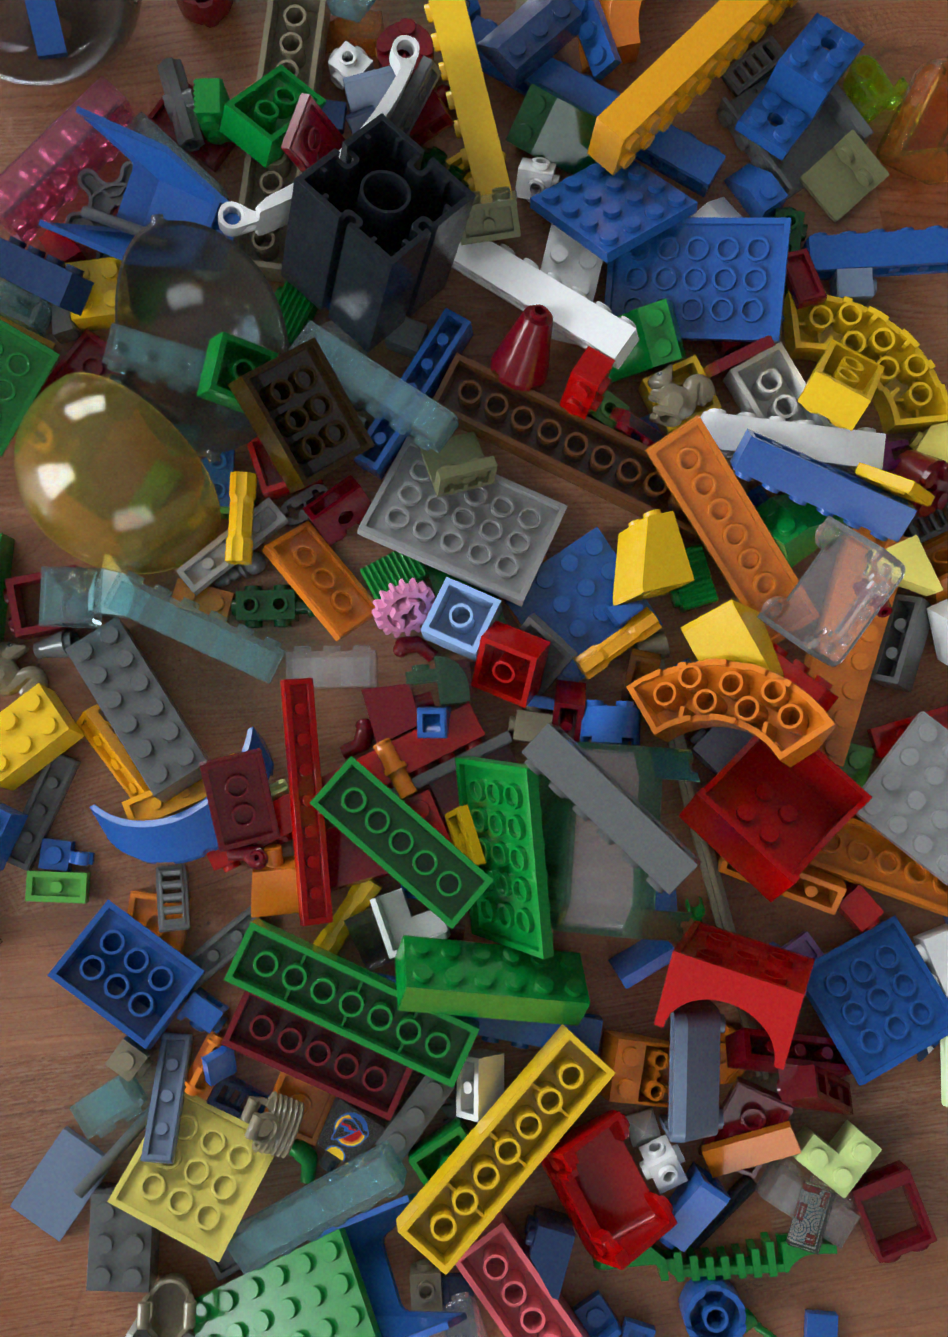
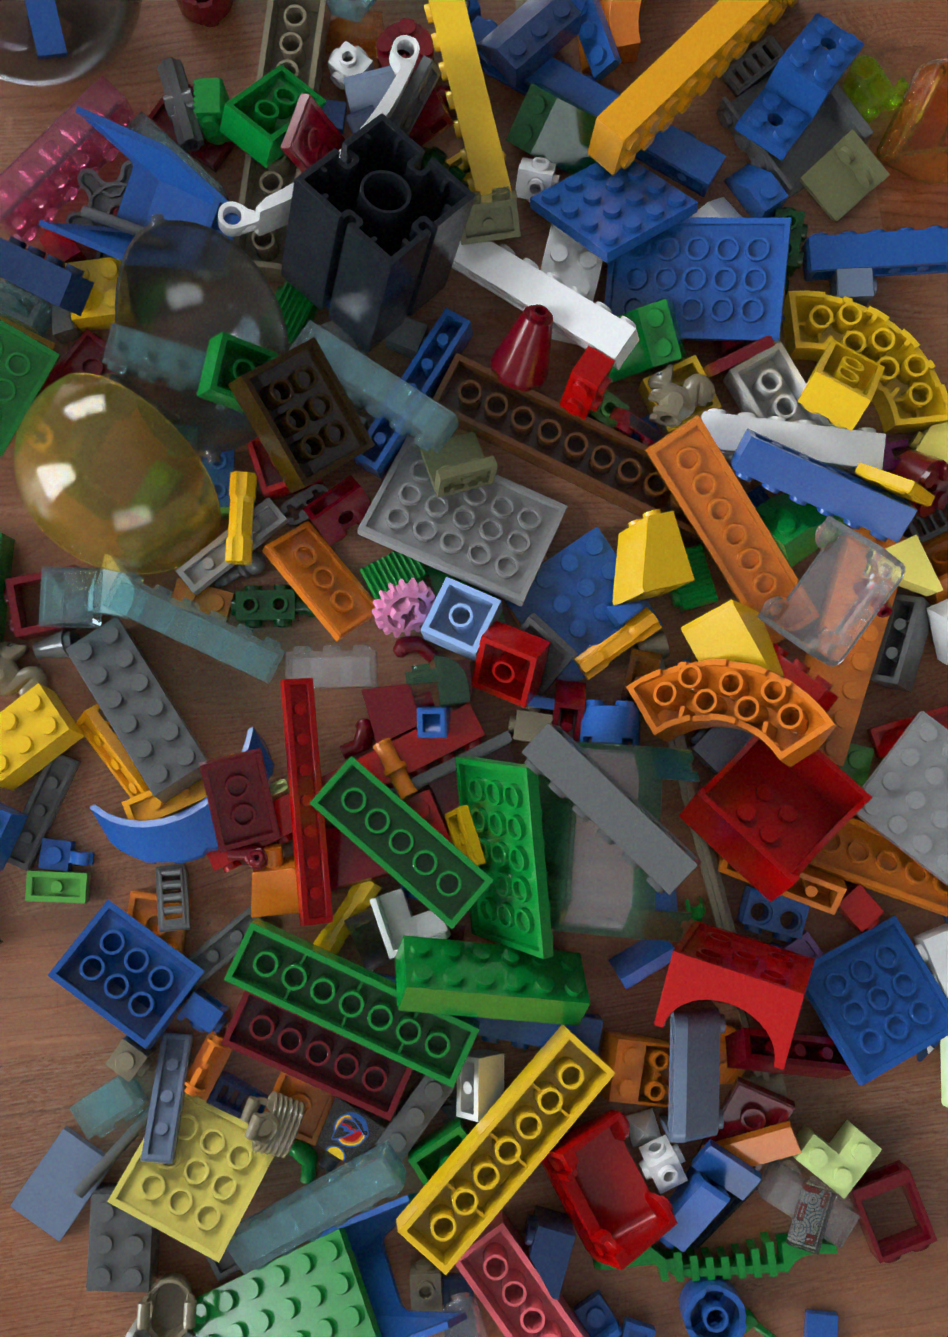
blue tile [201,1045,237,1087] -> none
dark red slope [777,1064,853,1115] -> none
dark red tile [786,248,827,309] -> none
none -> blue tile [692,1139,762,1200]
none -> blue brick [736,885,810,942]

